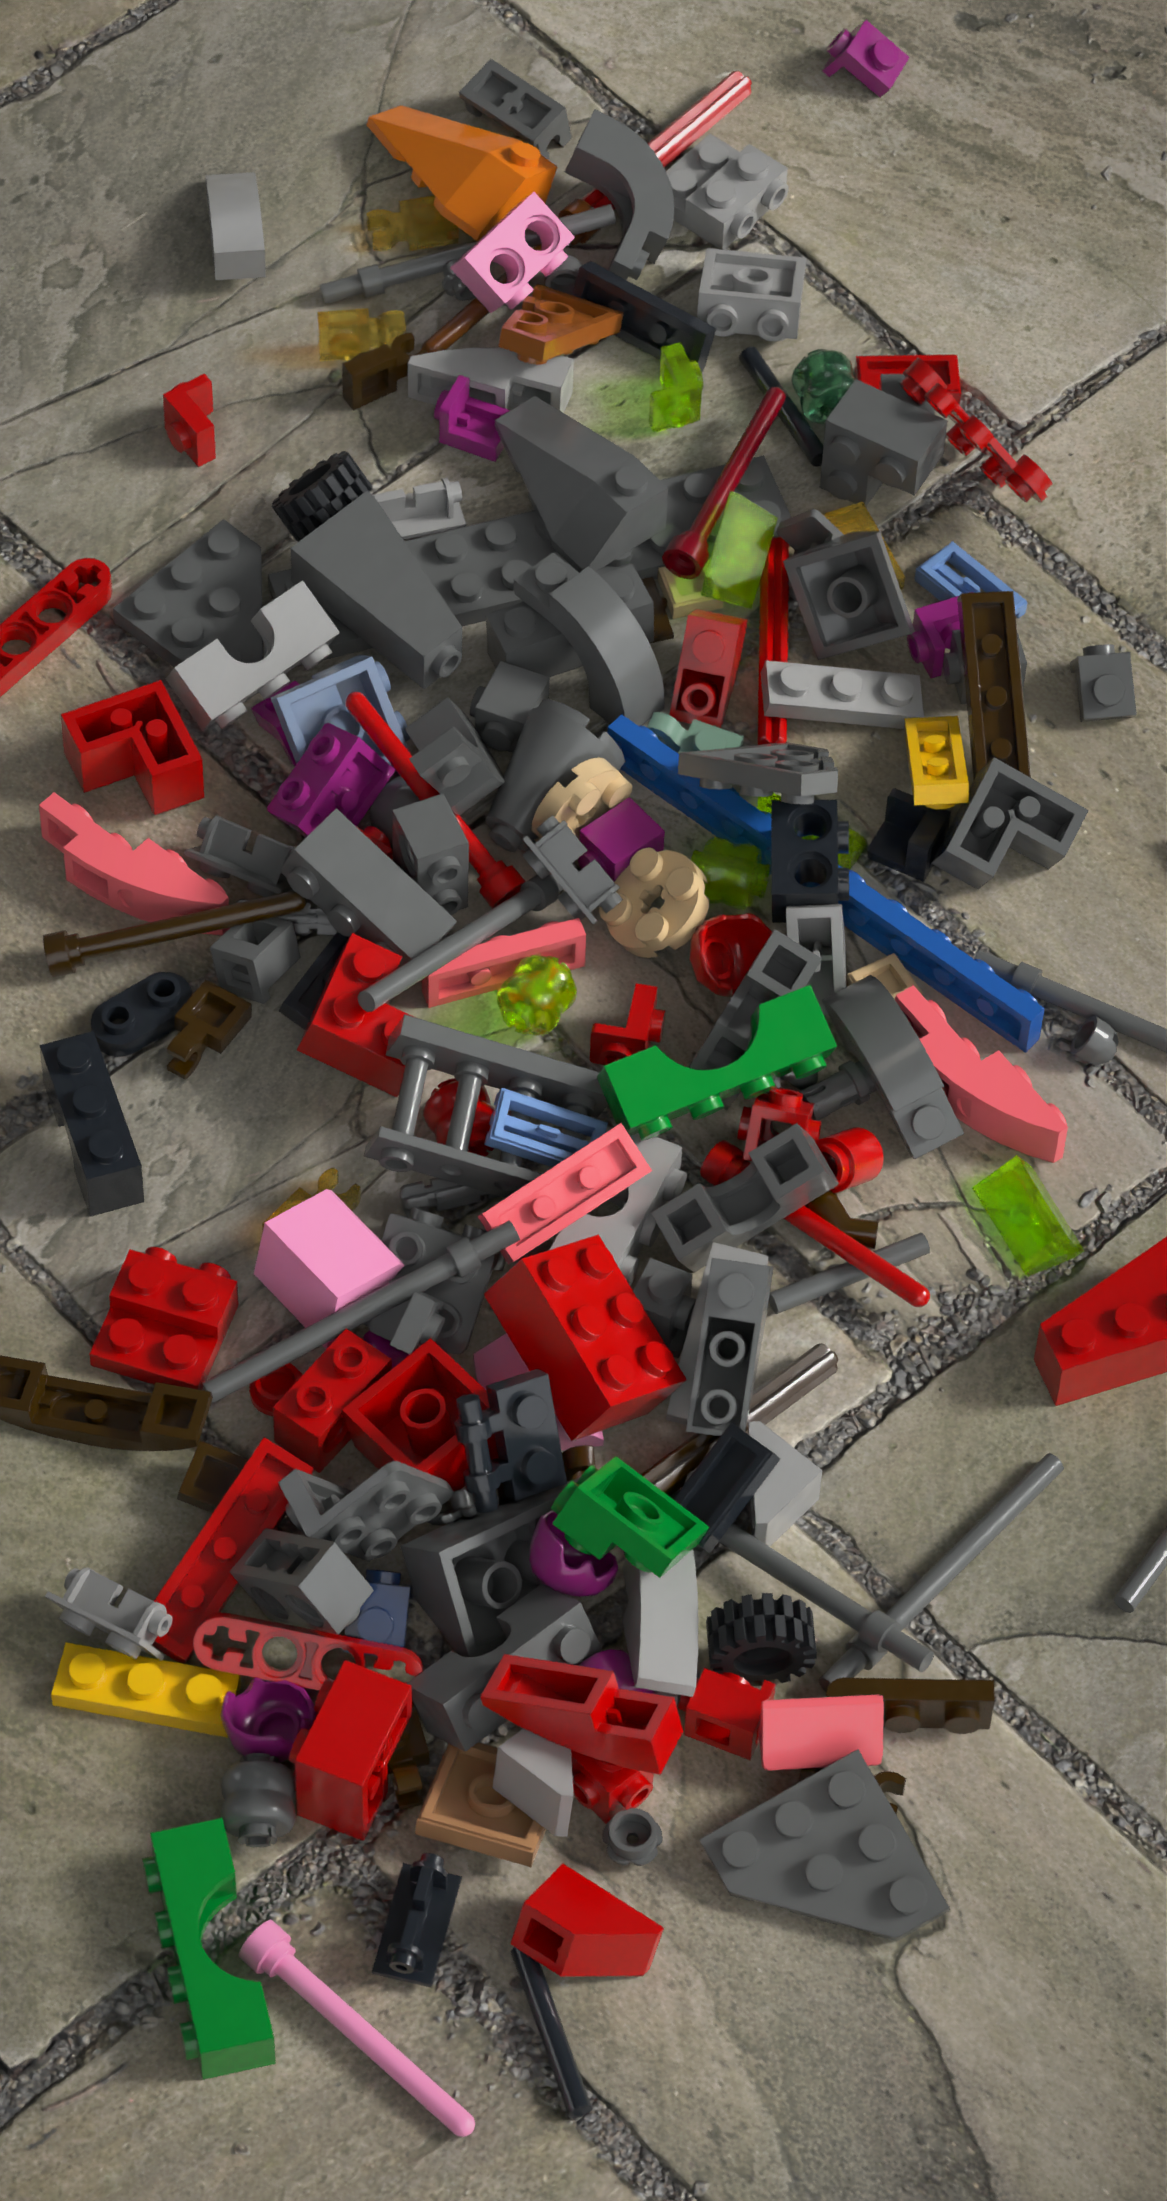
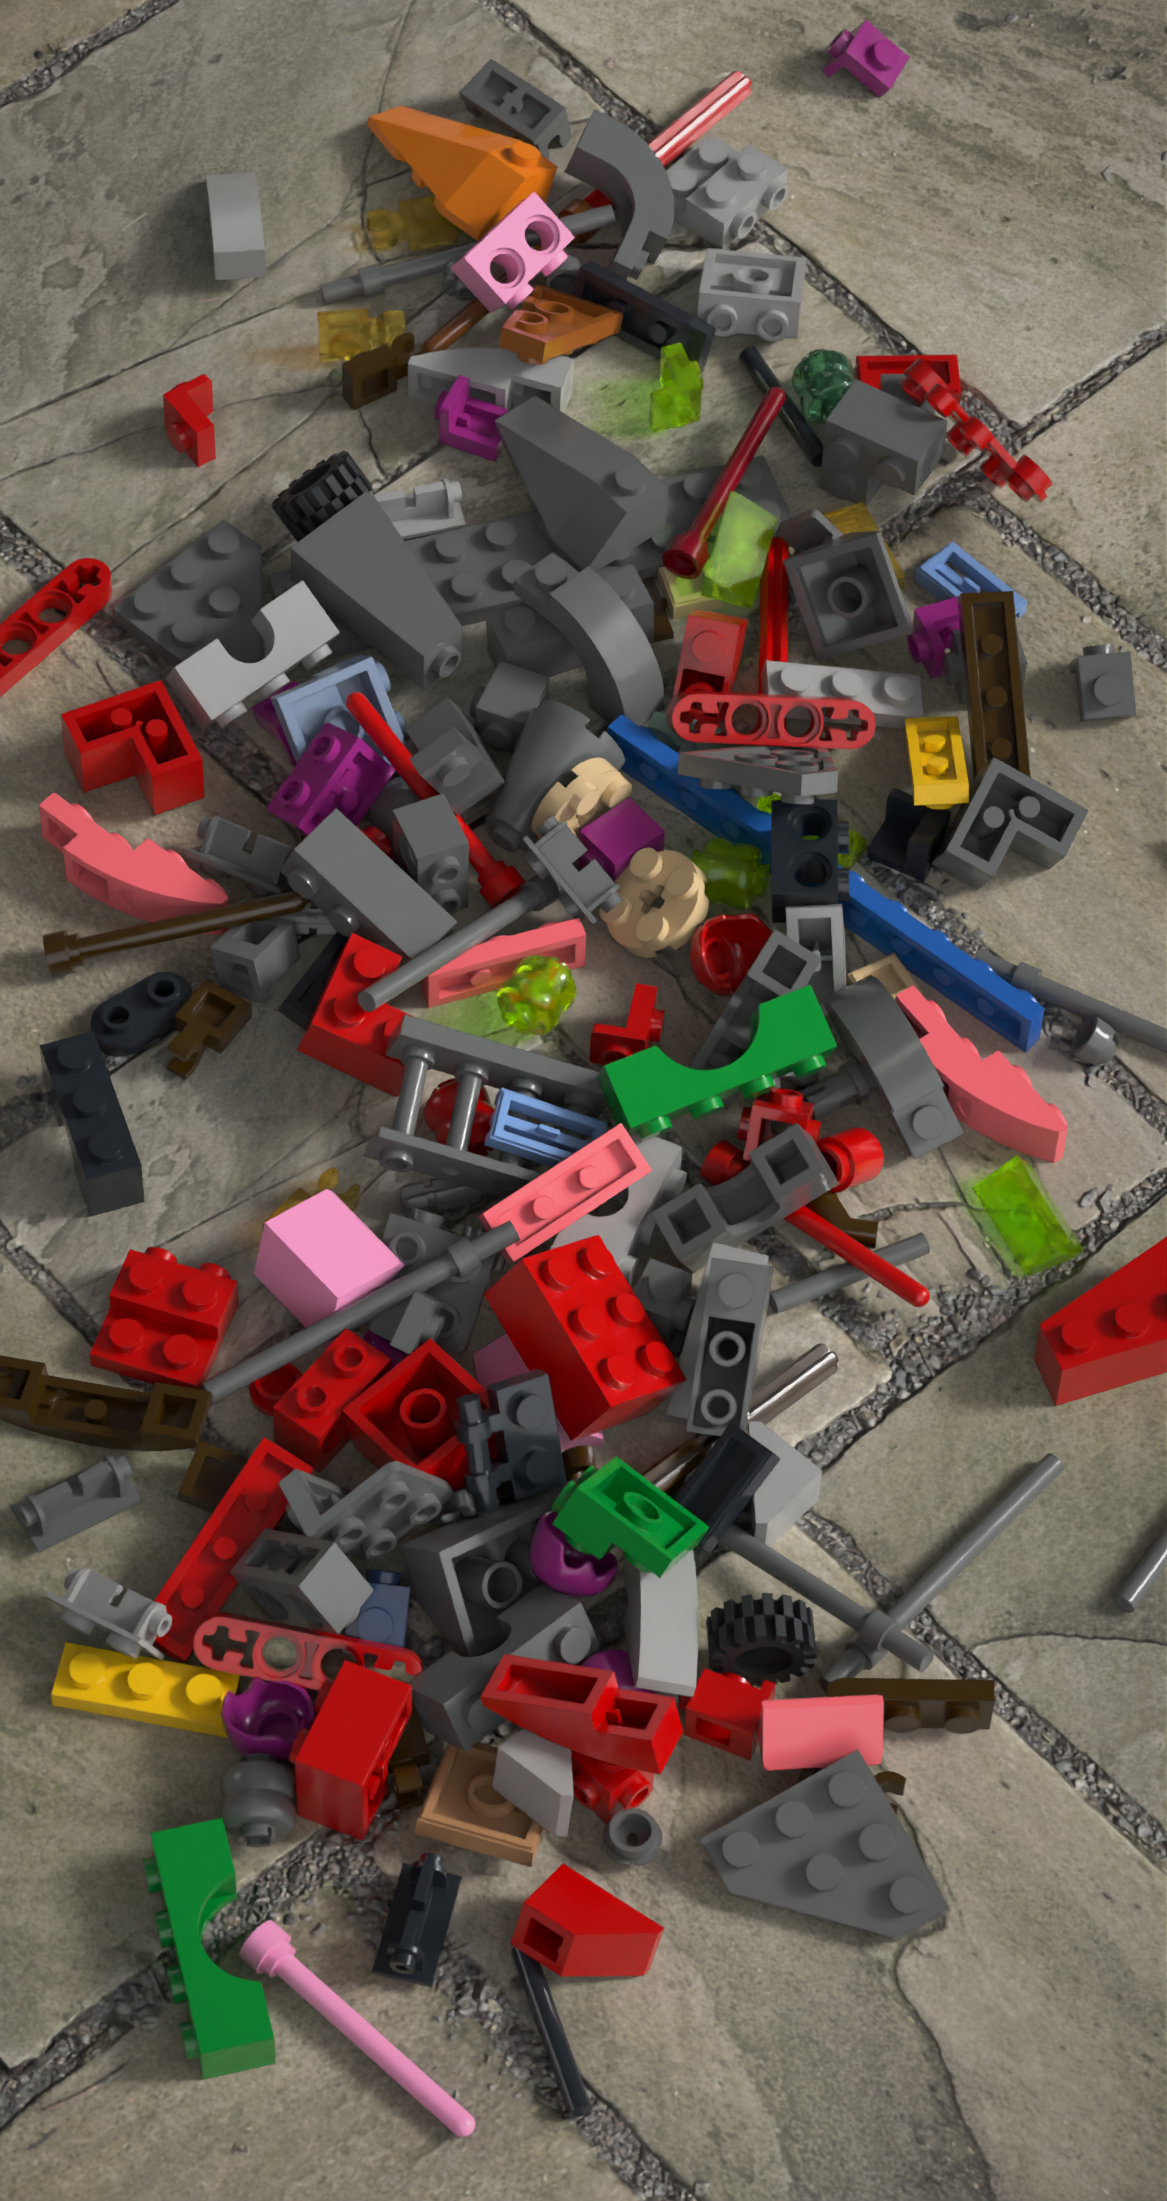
none -> dark grey hinge [10,1454,142,1553]
none -> red beam [666,691,876,749]

